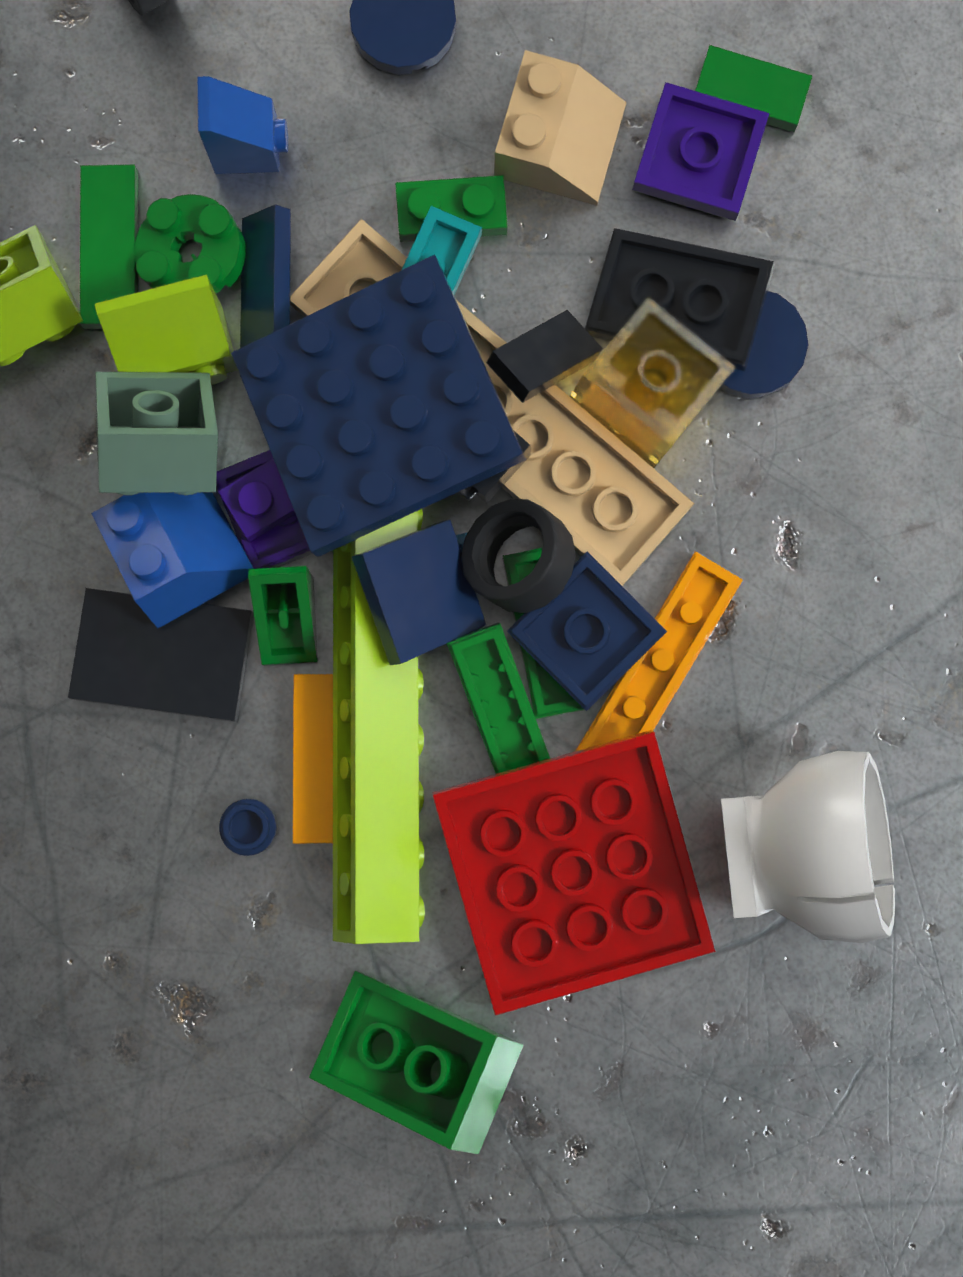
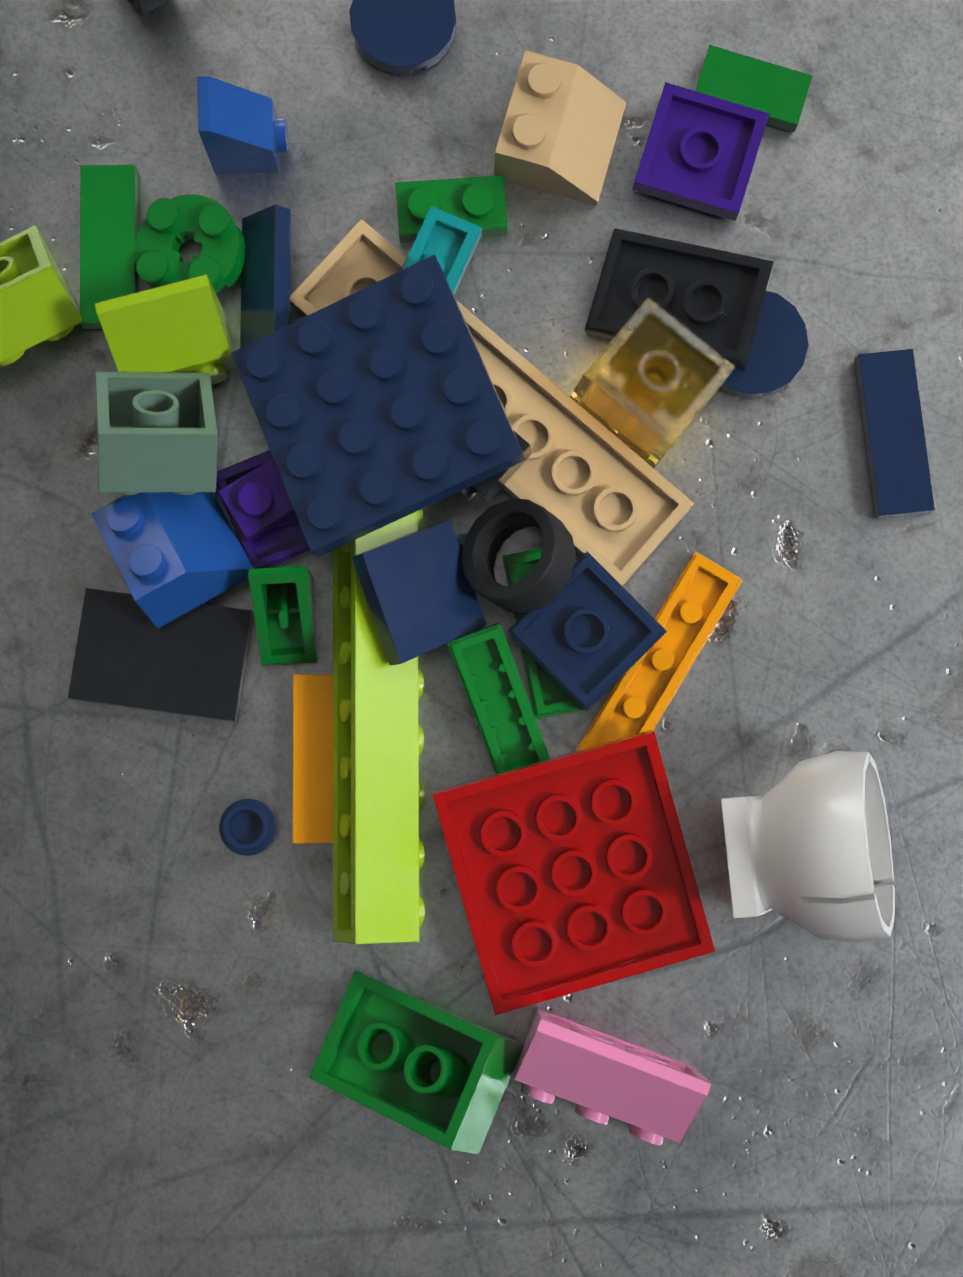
black tile [486,310,603,403] -> none
none -> bright pink slope [513,1007,711,1146]
none -> dark blue tile [854,349,935,519]

